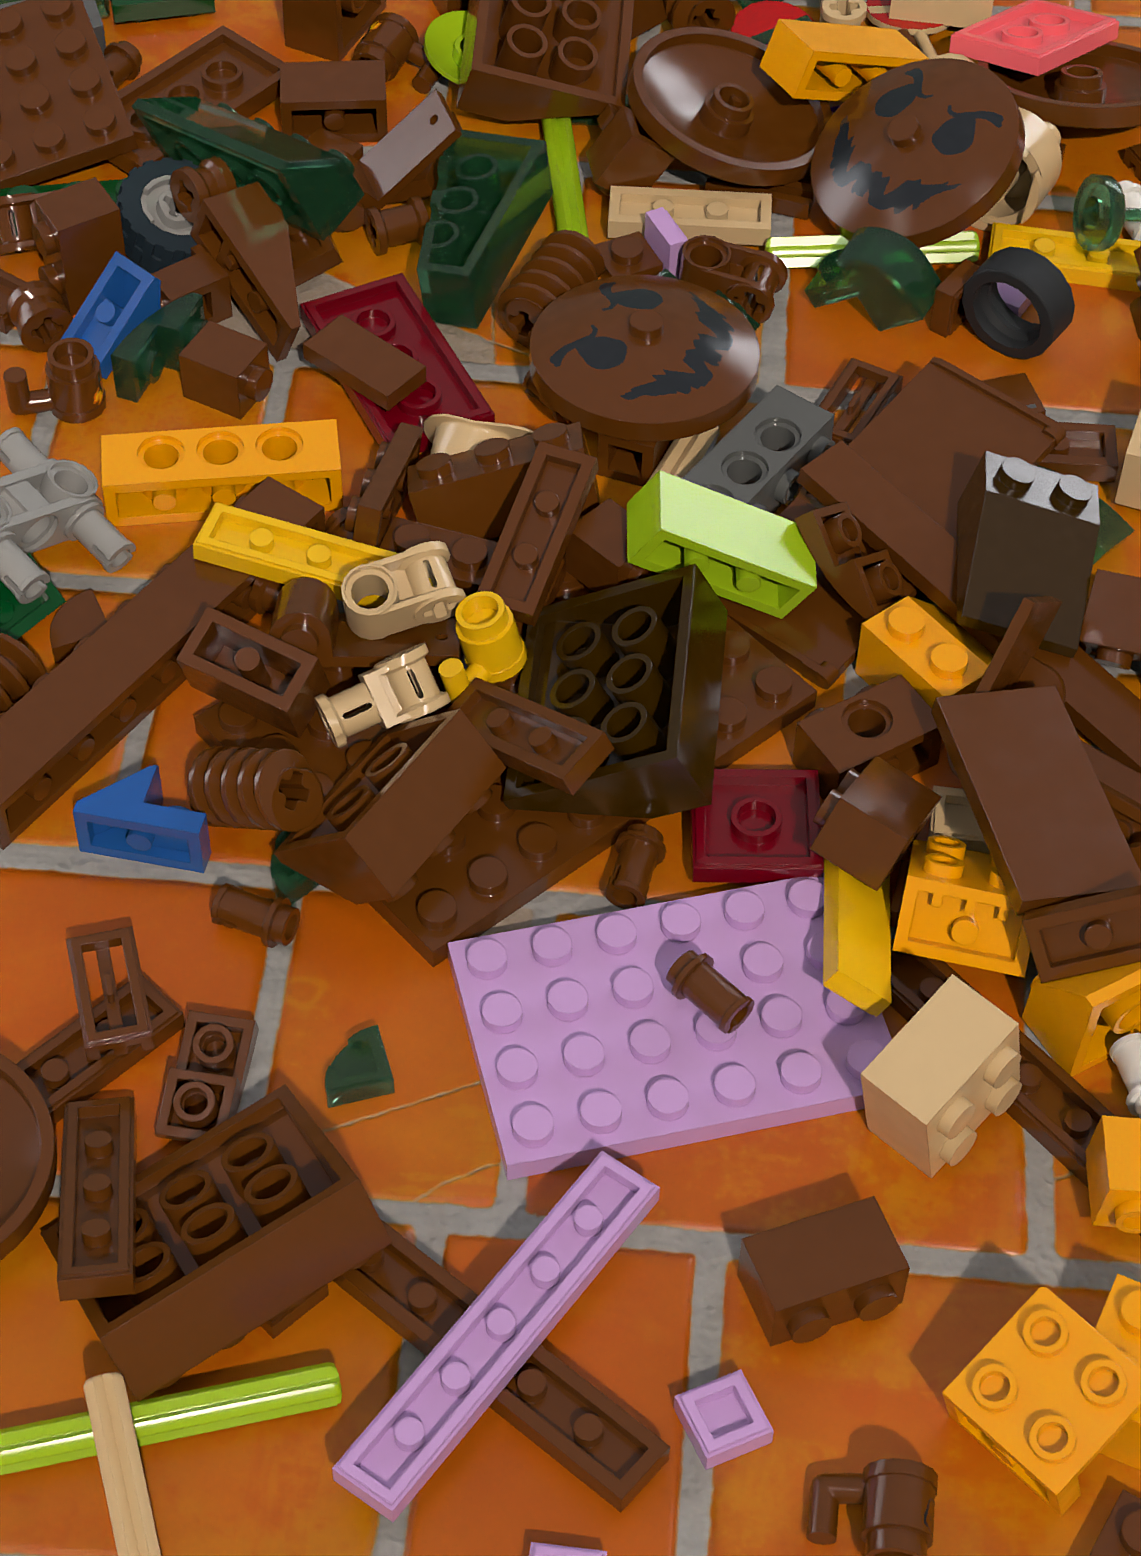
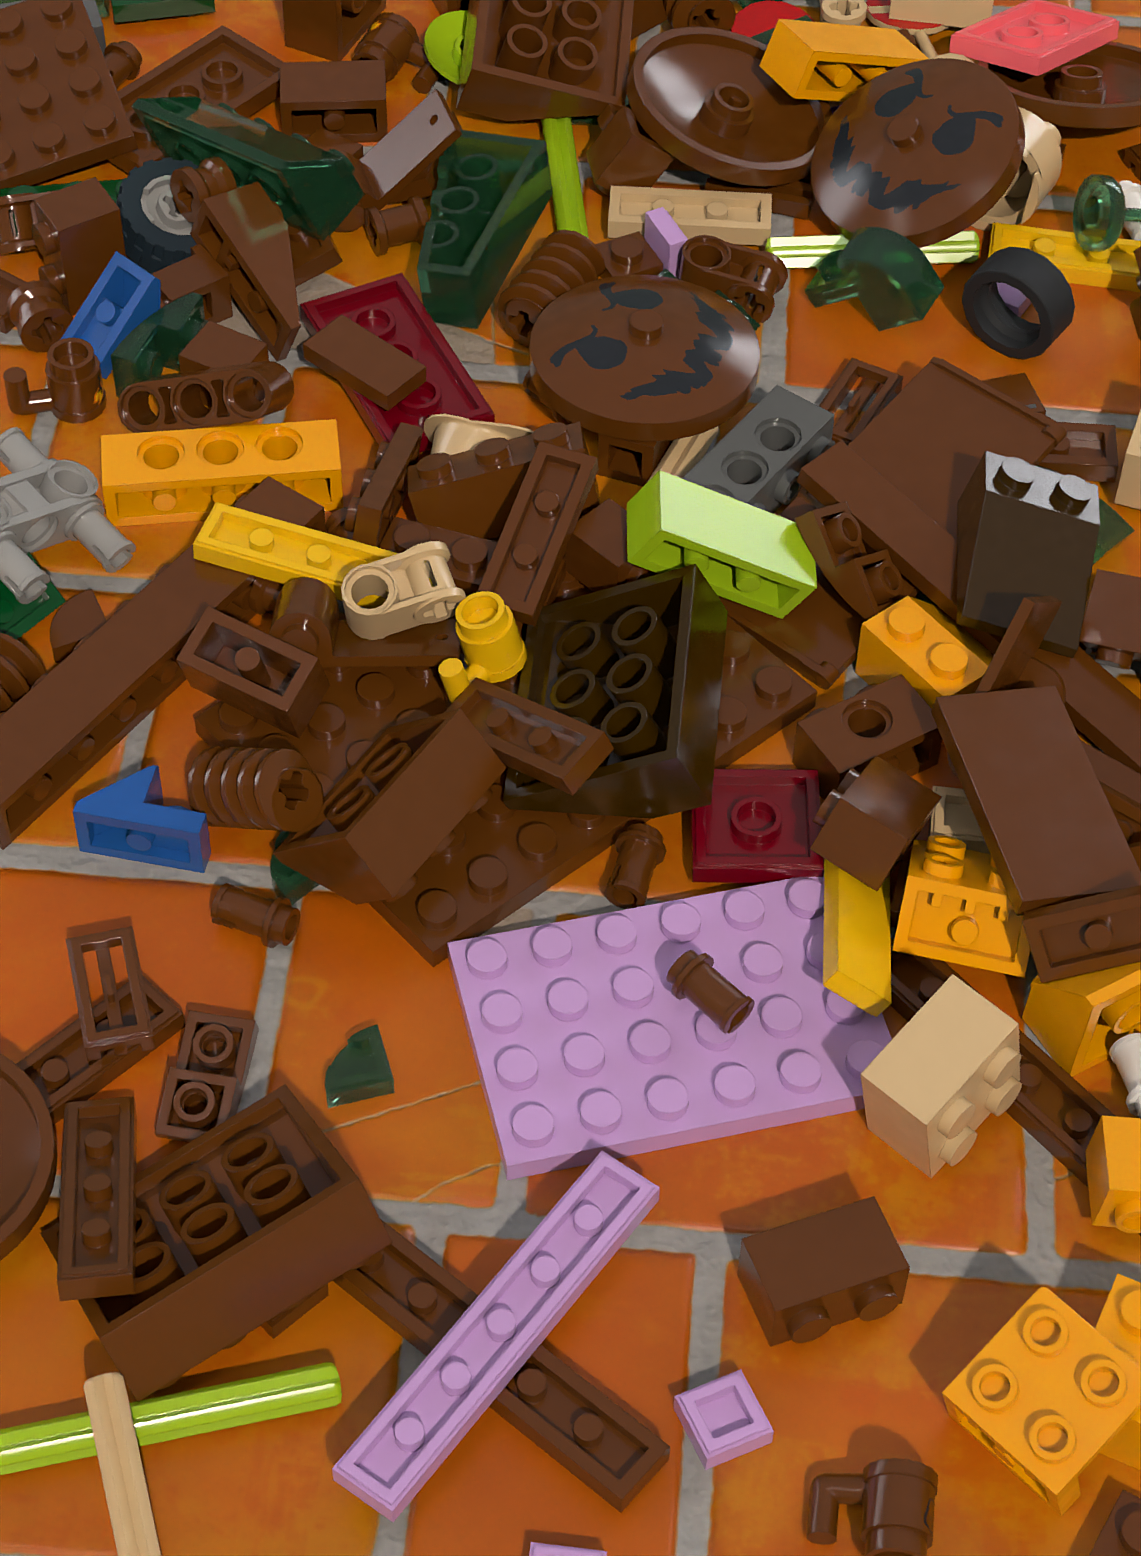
tan connector [314,643,451,749] -> none
reddish brown tile [929,259,980,338] -> none
none -> reddish brown beam [118,361,294,433]

